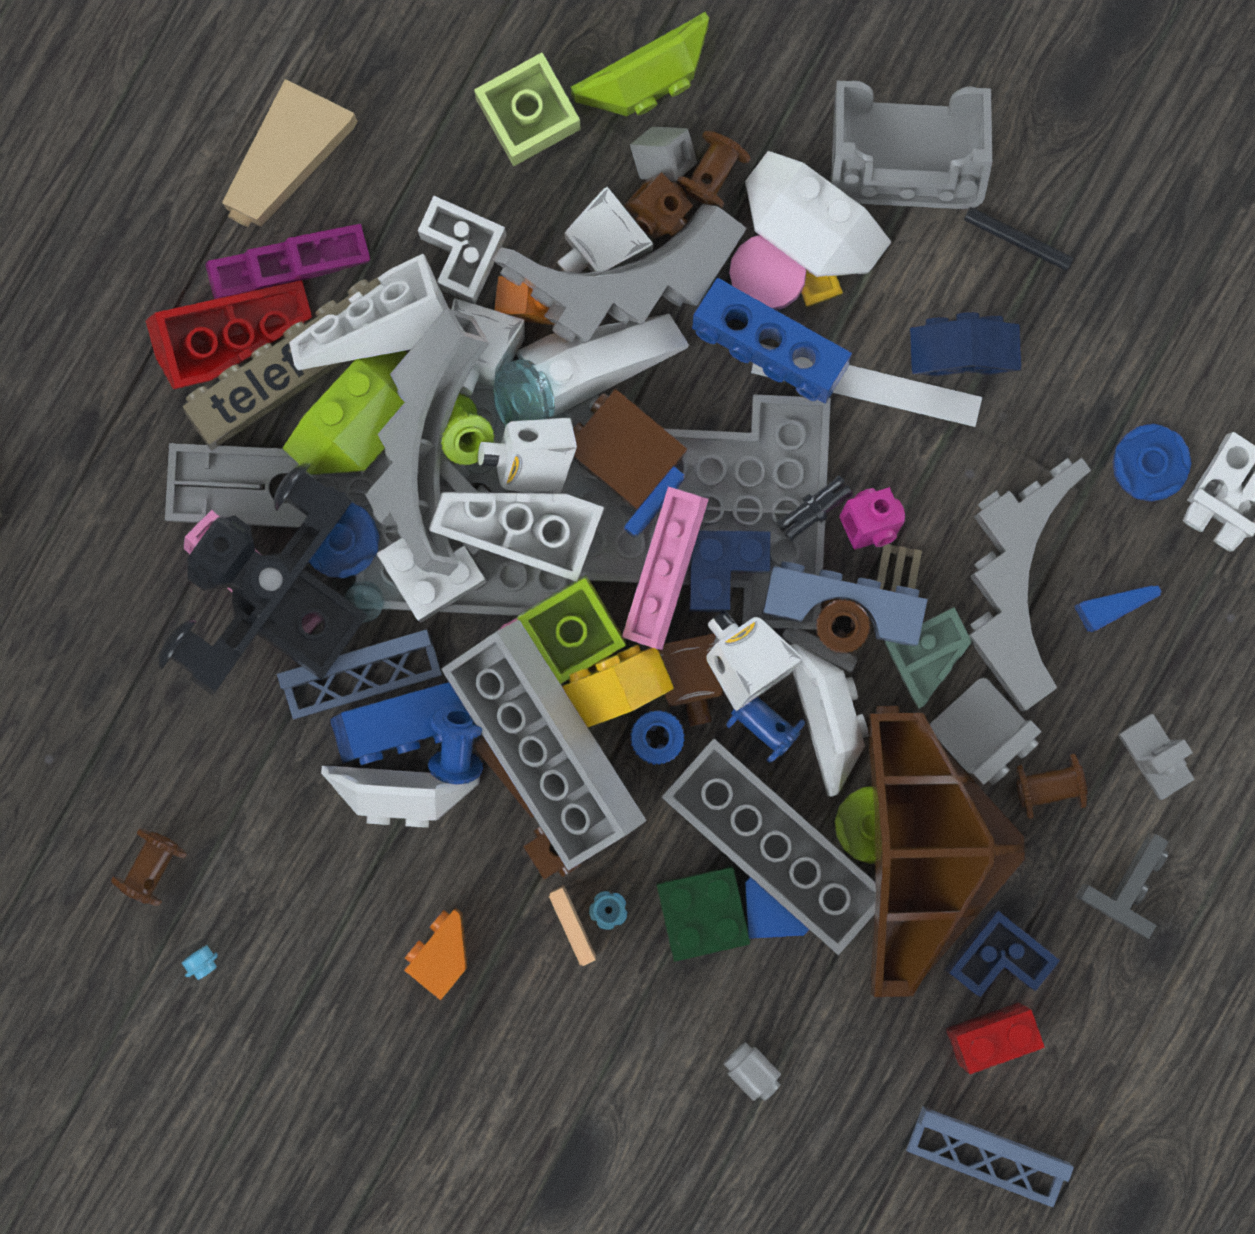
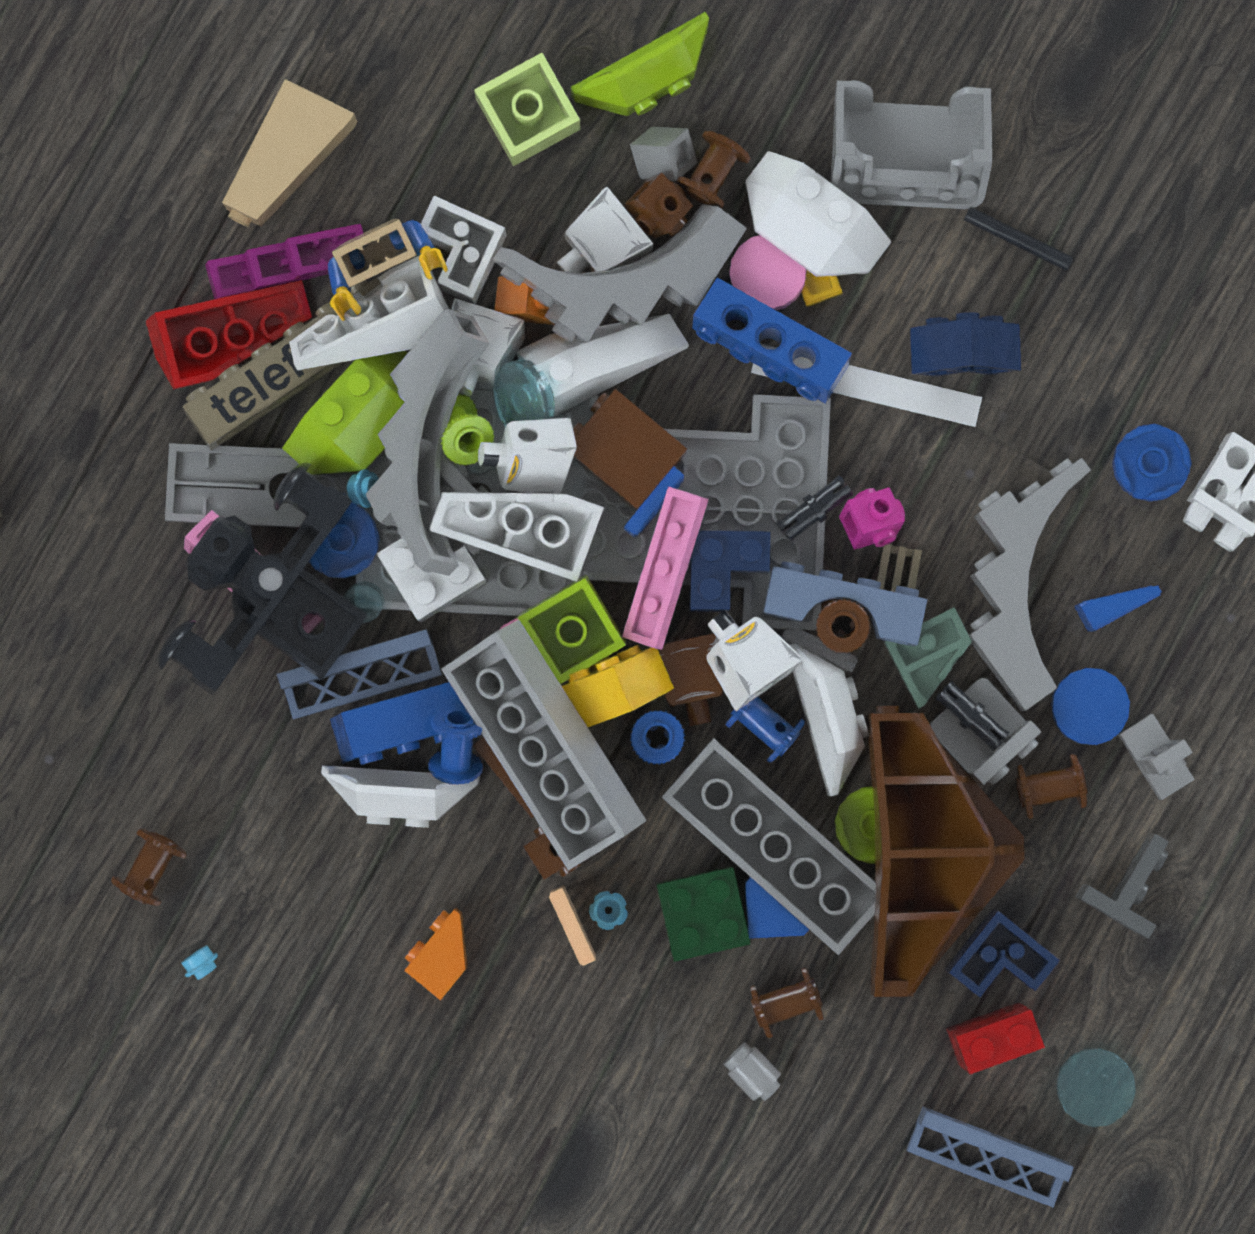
none -> torso [328,219,448,321]
none -> medium azure plate [347,469,379,508]
none -> reddish brown hose [750,967,824,1038]
none -> black pin [935,680,1009,751]
none -> blue tile [1051,668,1130,745]
none -> clear light blue tile [1056,1048,1136,1127]

